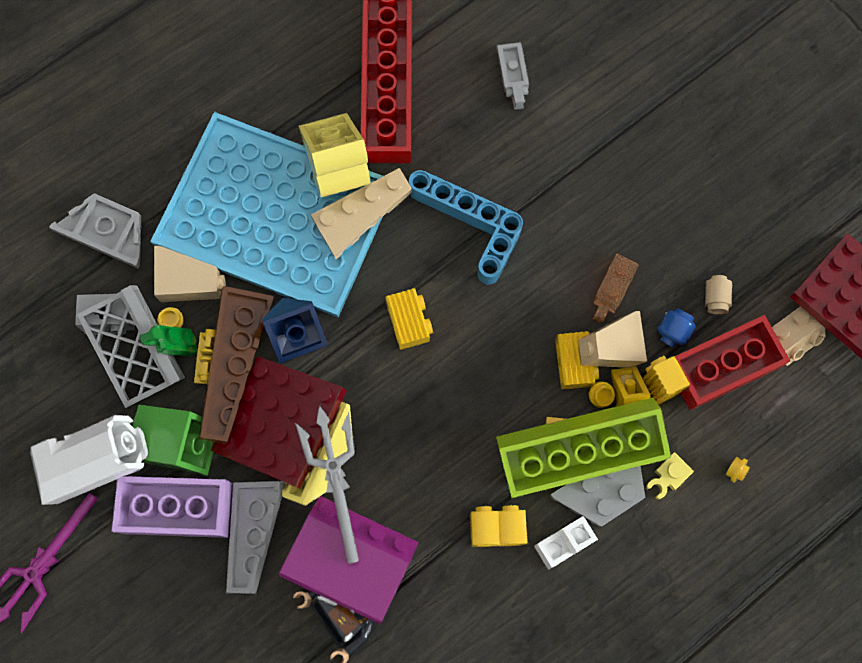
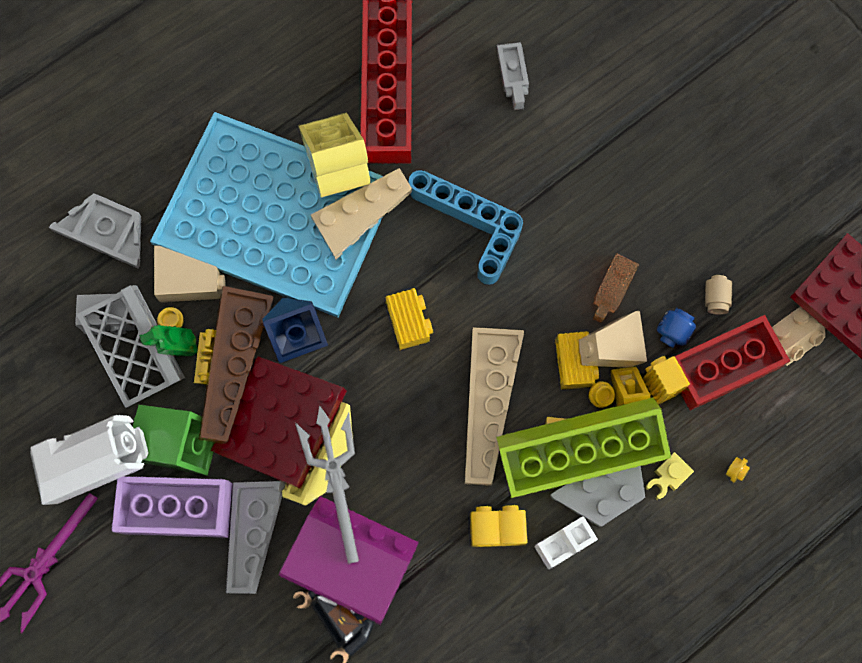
none -> tan wing [465,327,524,486]

